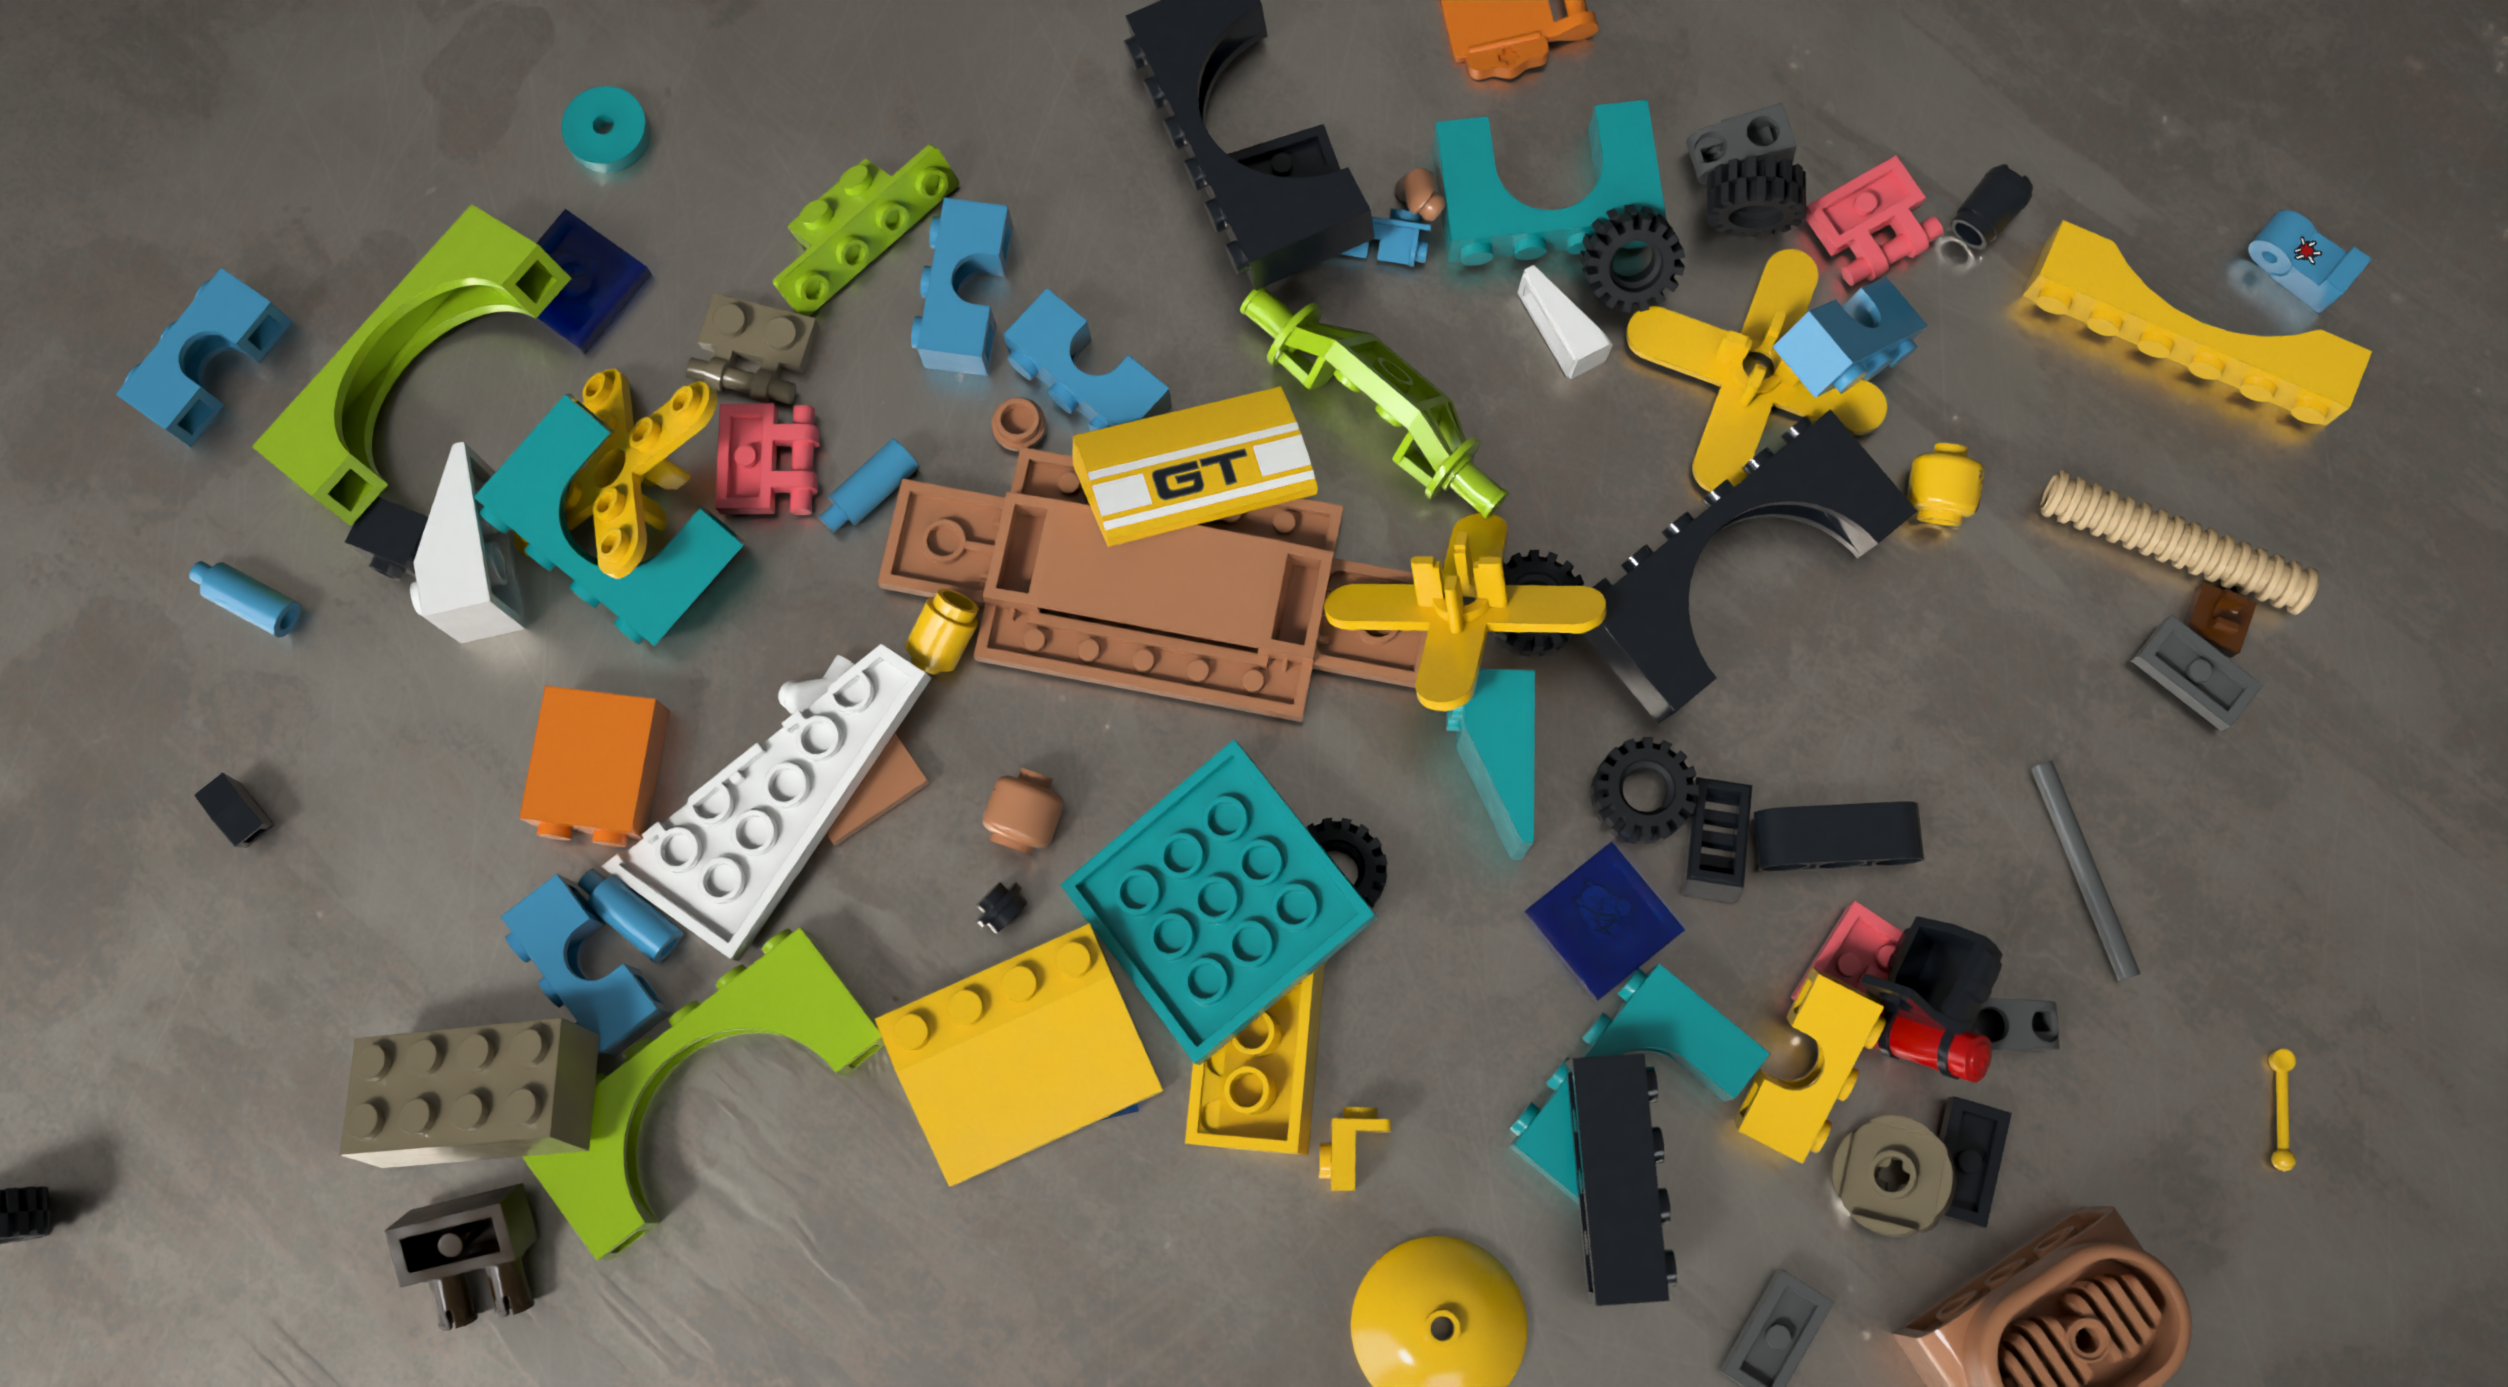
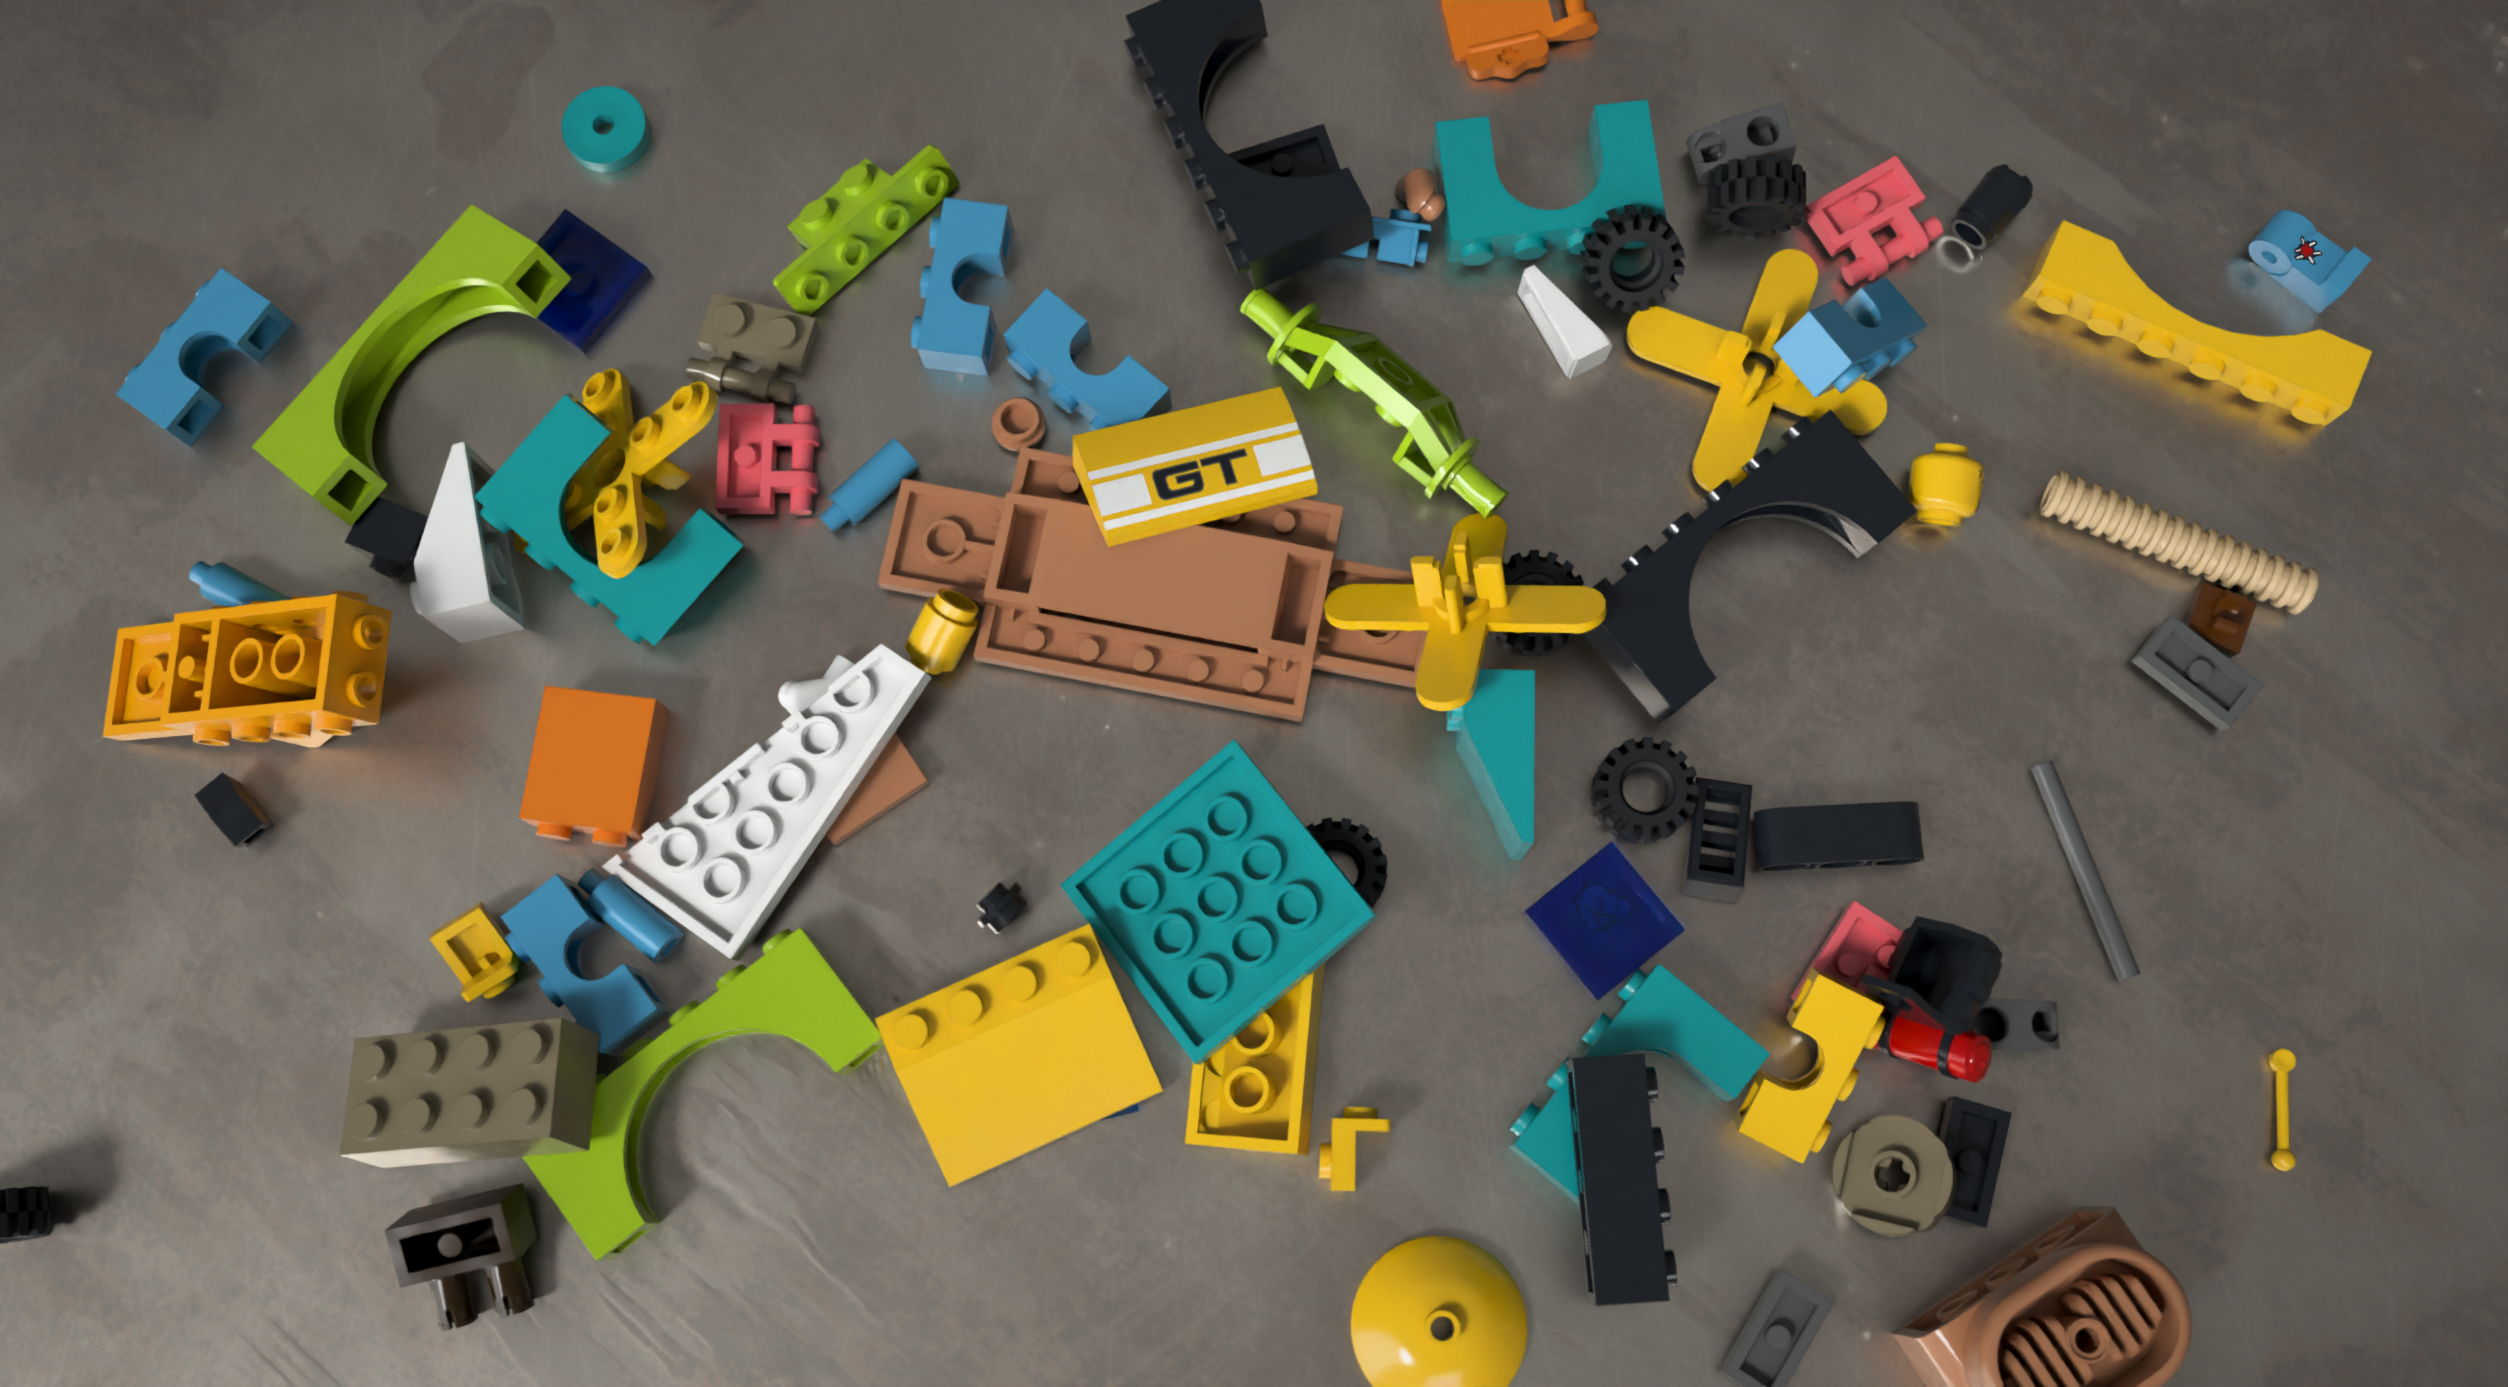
nougat head [982,768,1064,855] -> none
none -> light orange wedge [103,591,392,748]
none -> yellow bracket [429,902,520,1002]

